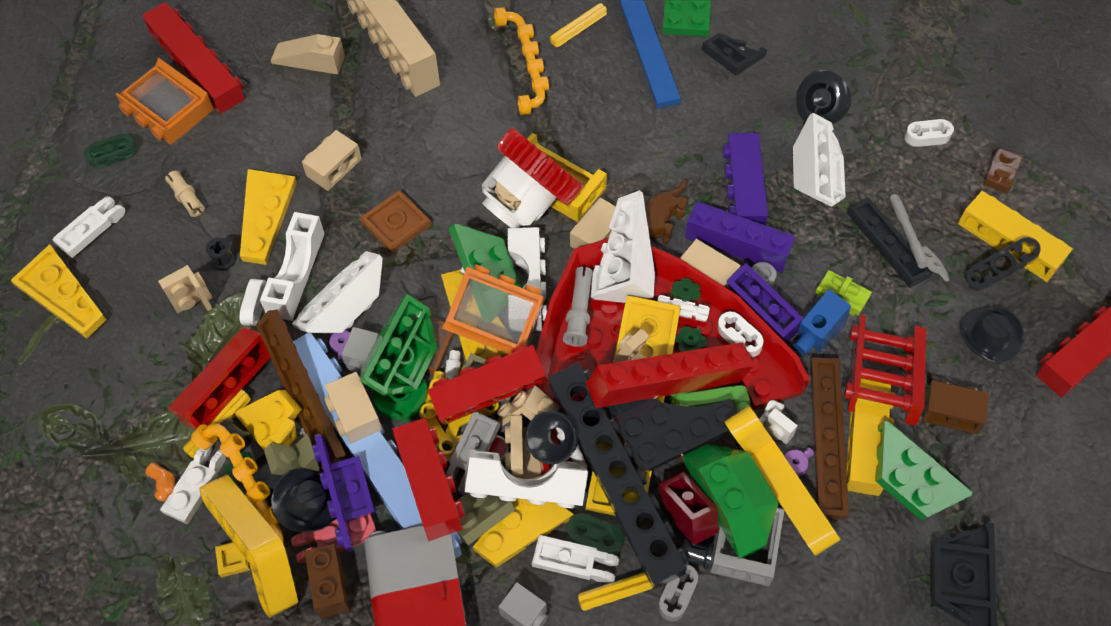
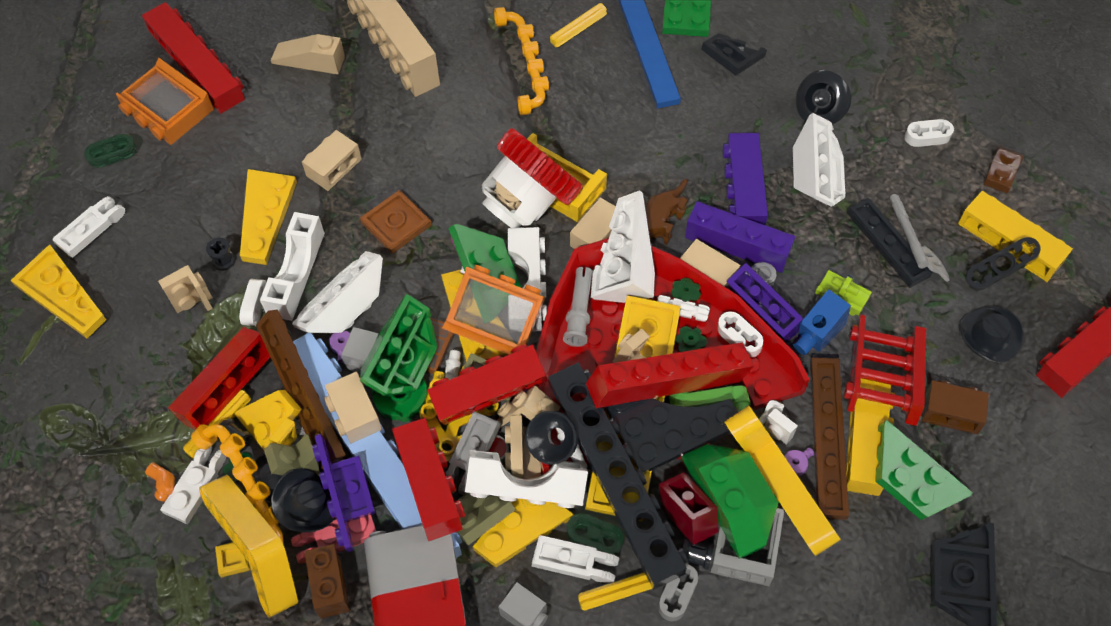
tan pin [165,171,205,217] -> none

